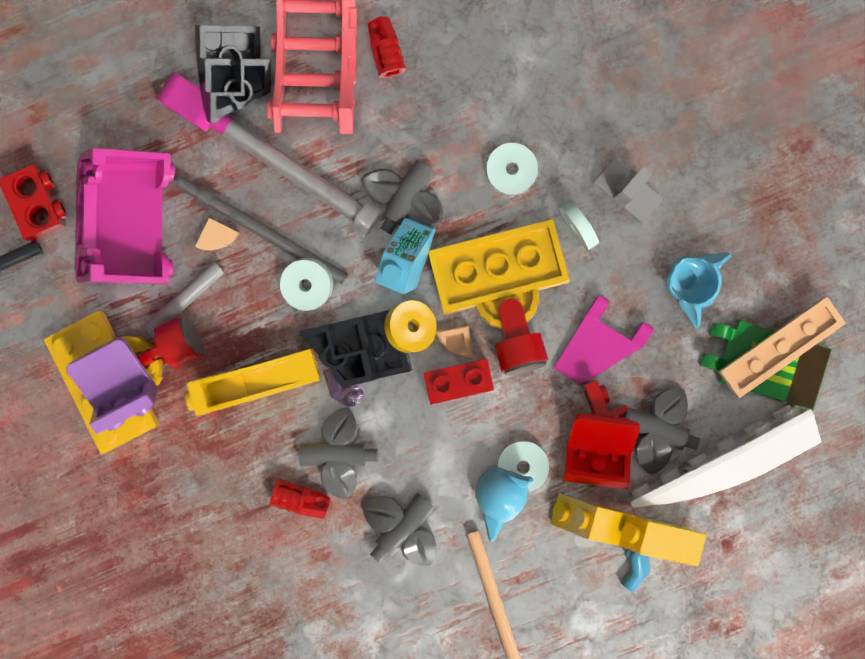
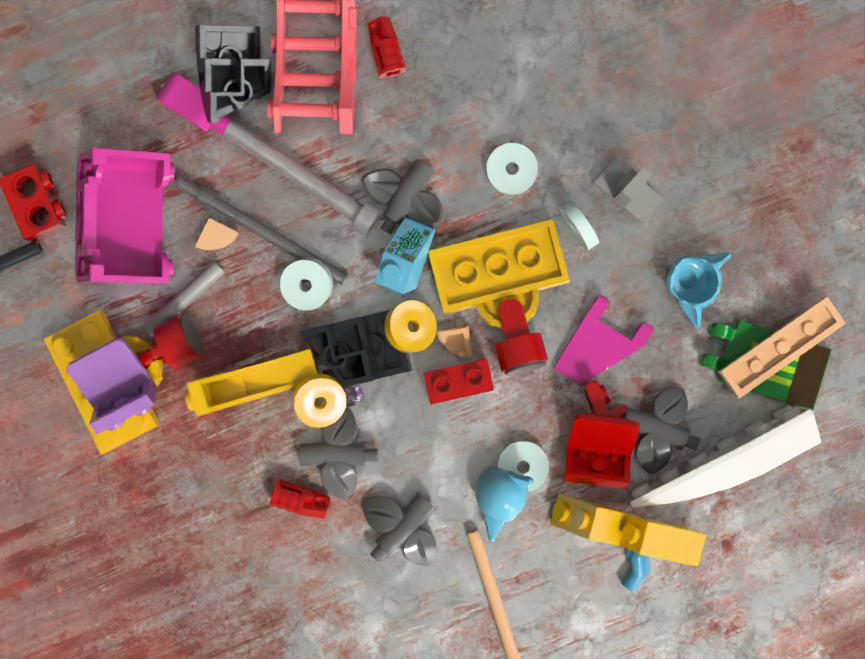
none -> yellow piece [292,374,346,428]

